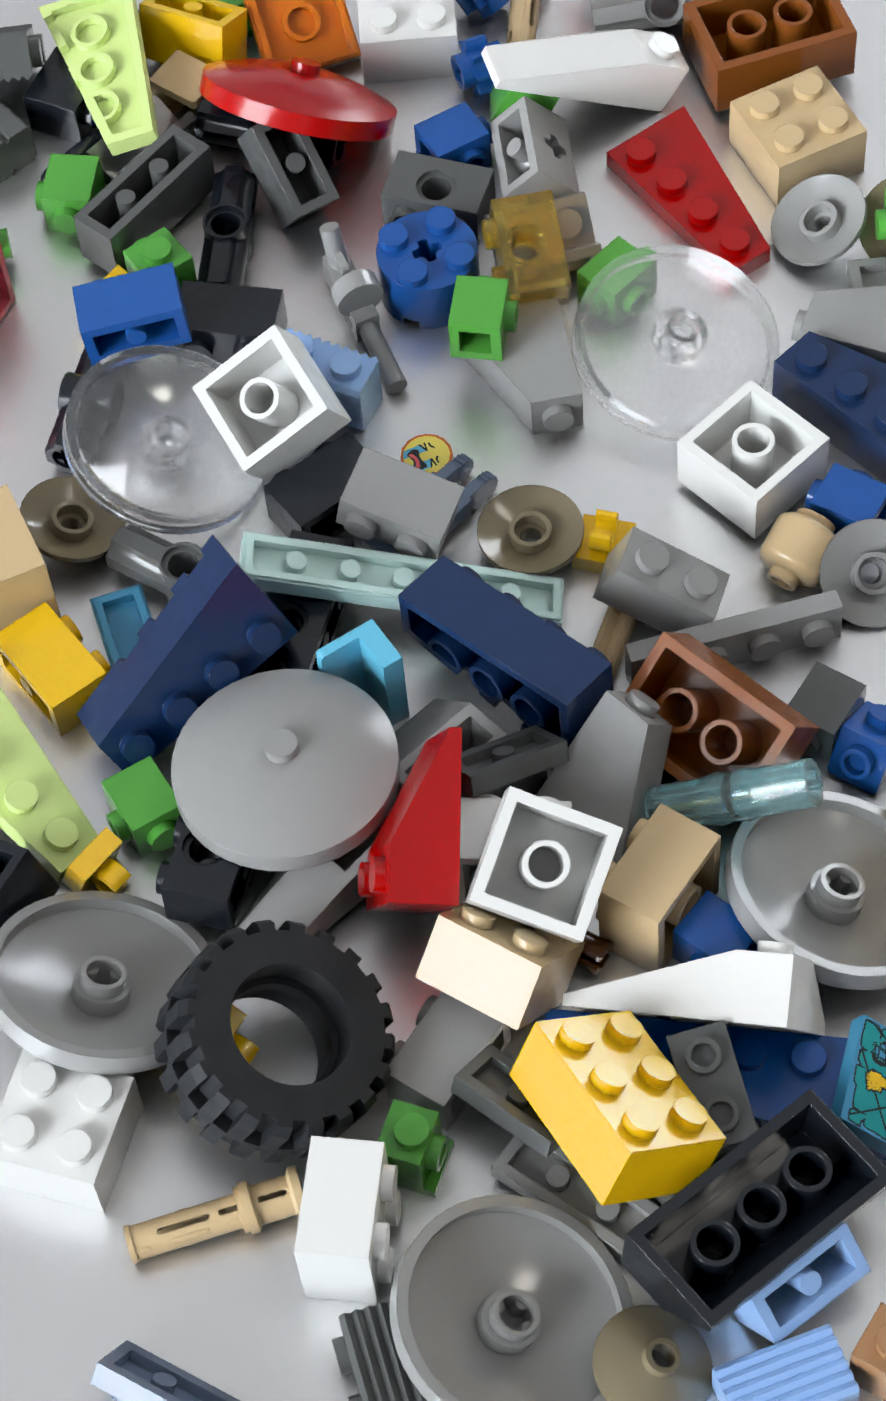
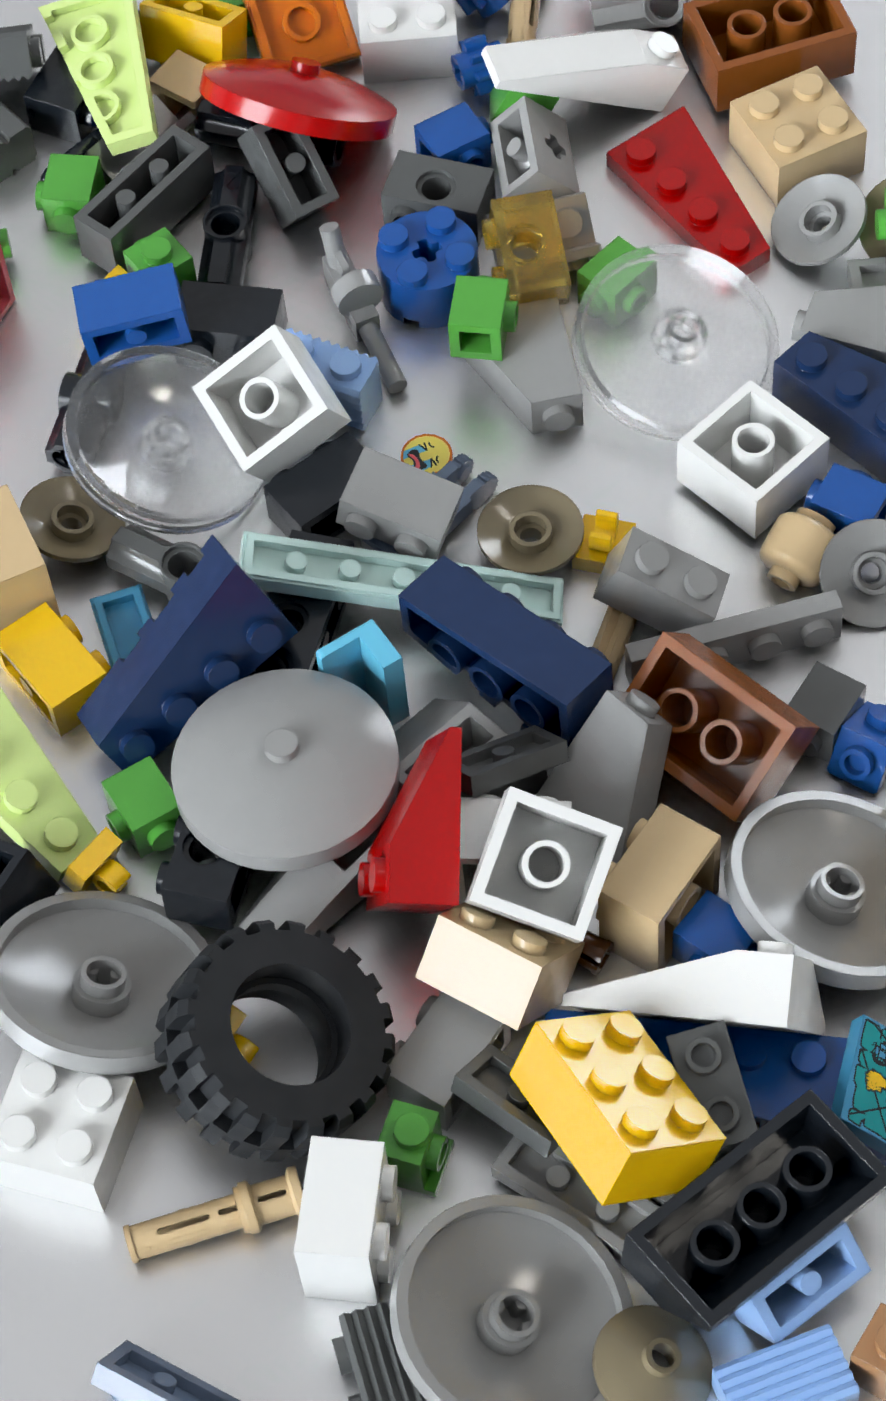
clear light blue axle [644,758,824,826] -> none

